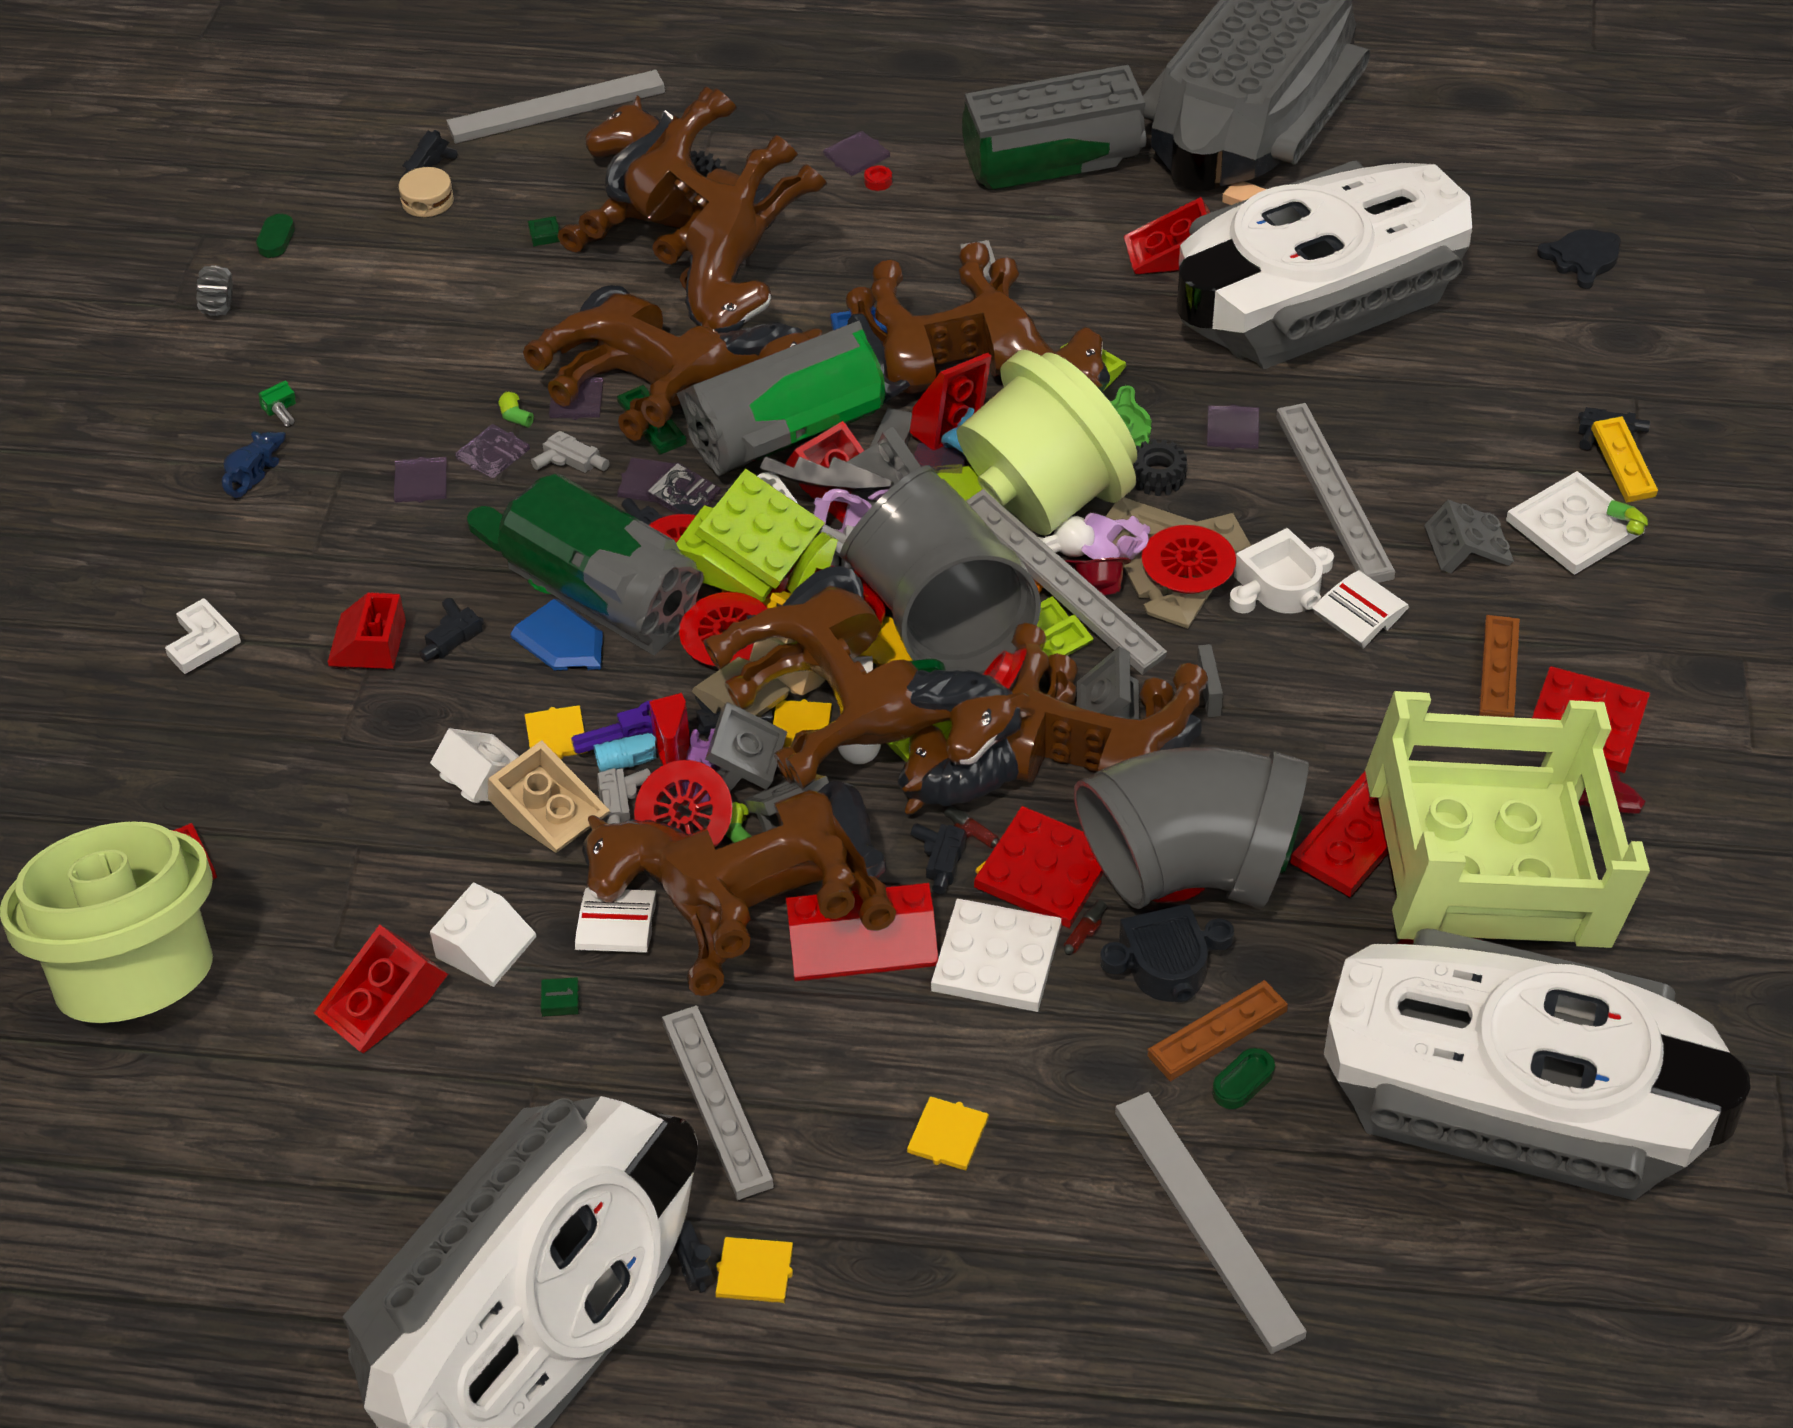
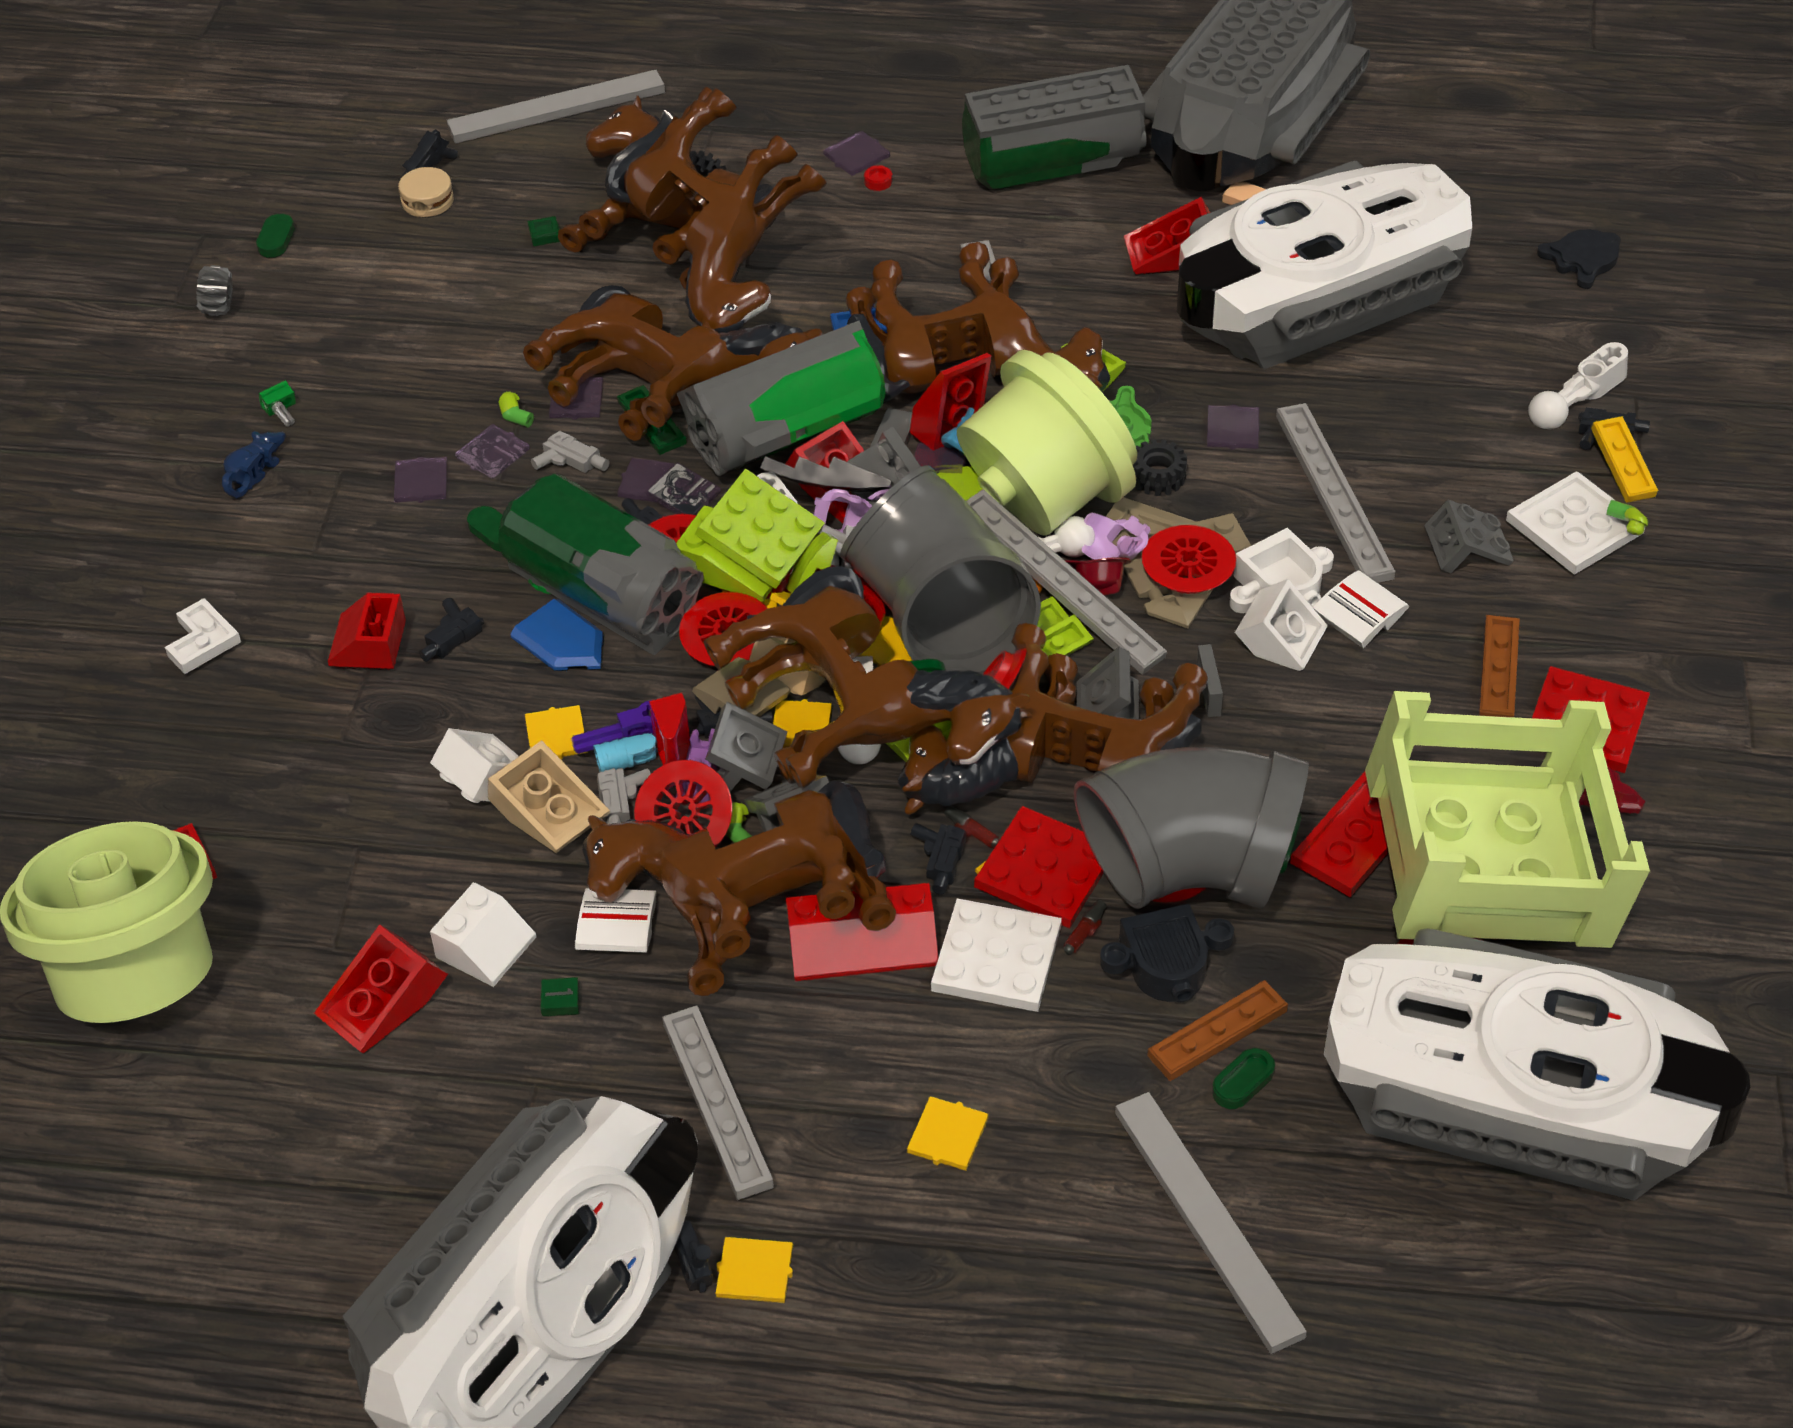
none -> white slope [1235,579,1328,671]
none -> white beam [1528,342,1628,429]

